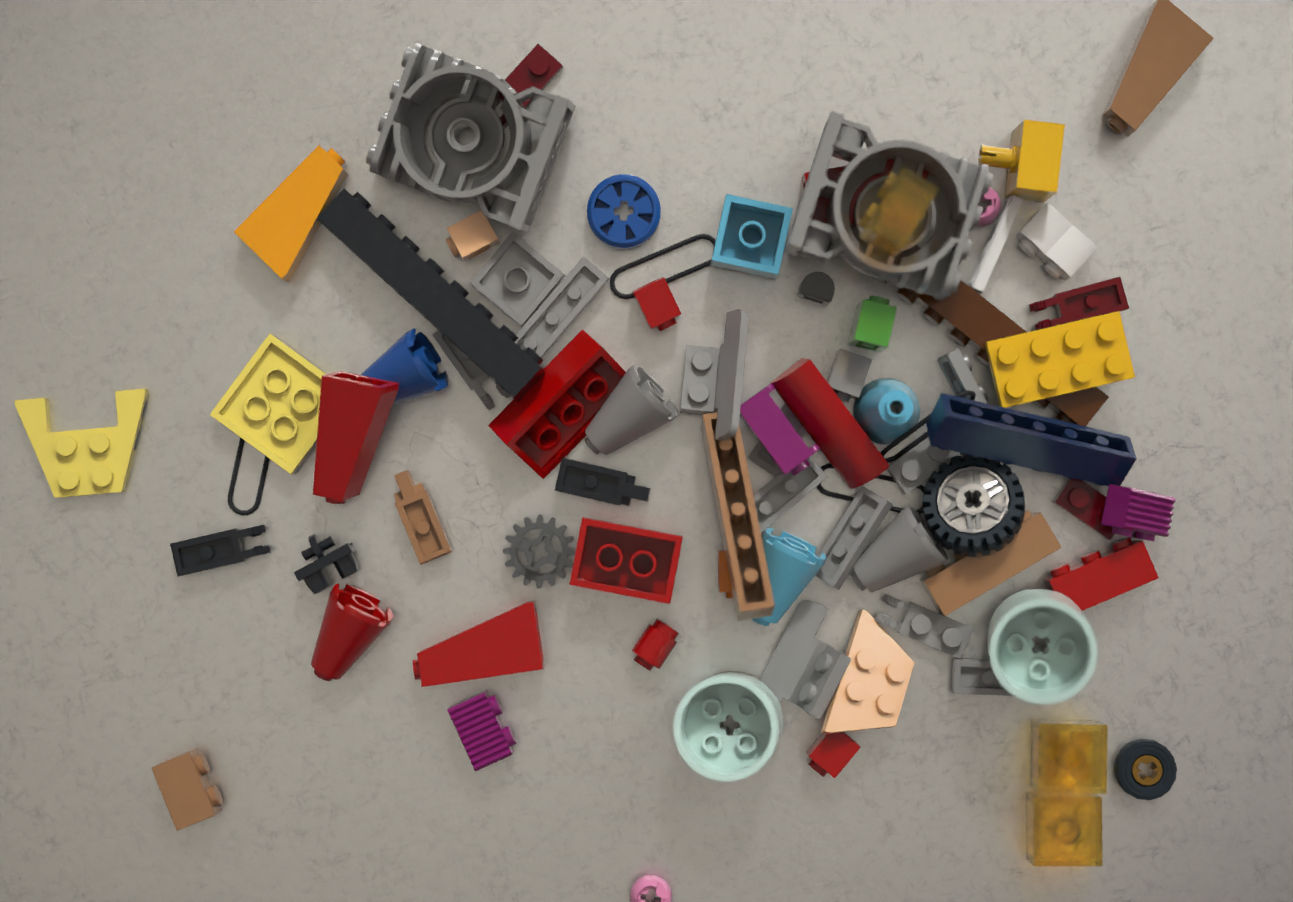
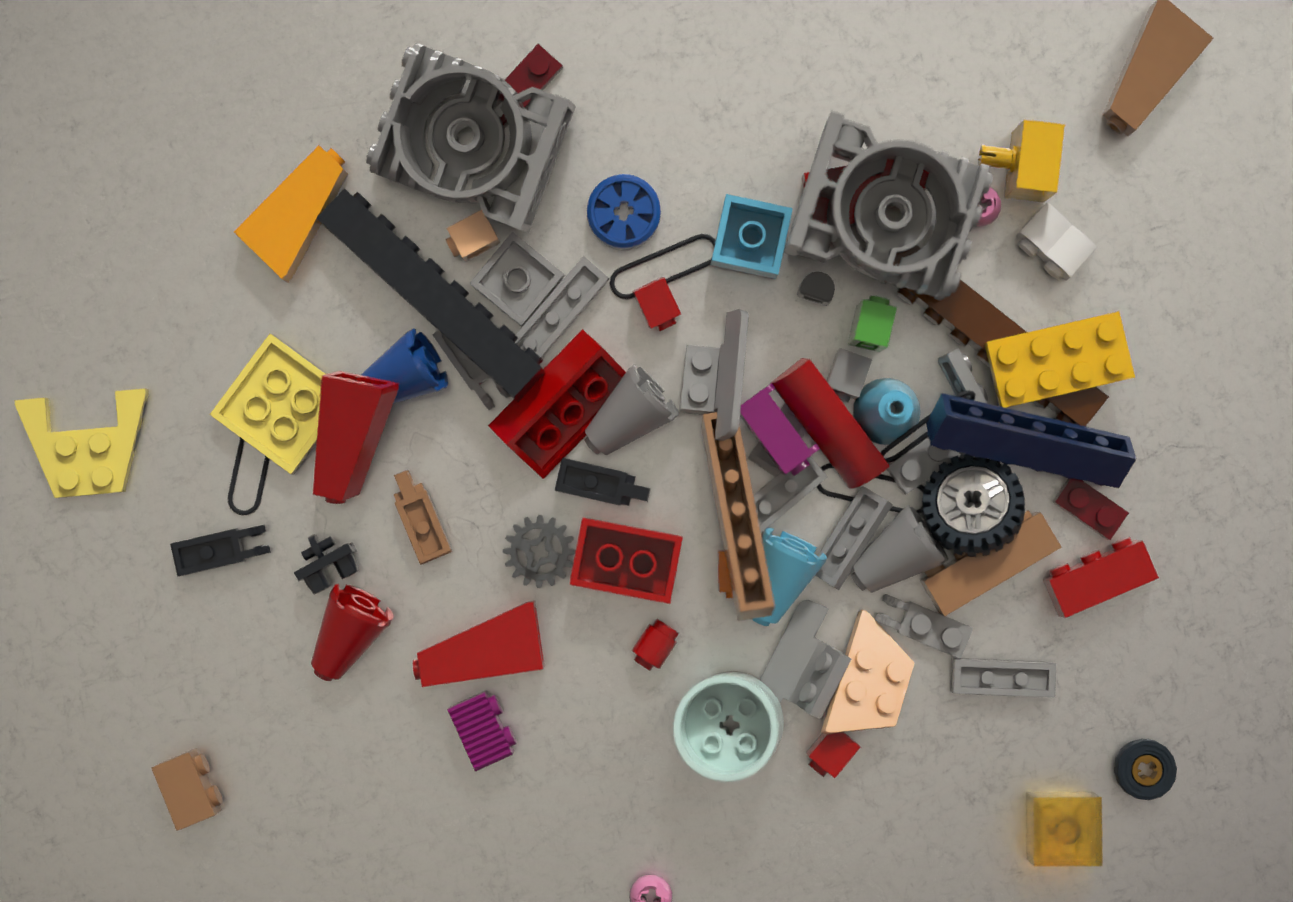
clear yellow brick [858,167,939,258] -> none
white tile [968,195,1024,294] -> none
light aqua brick [987,589,1097,704] -> none
dark red hinge [1029,277,1129,330] -> none
clear yellow brick [1030,719,1108,794] -> none
magenta brick [1101,484,1176,542] -> none

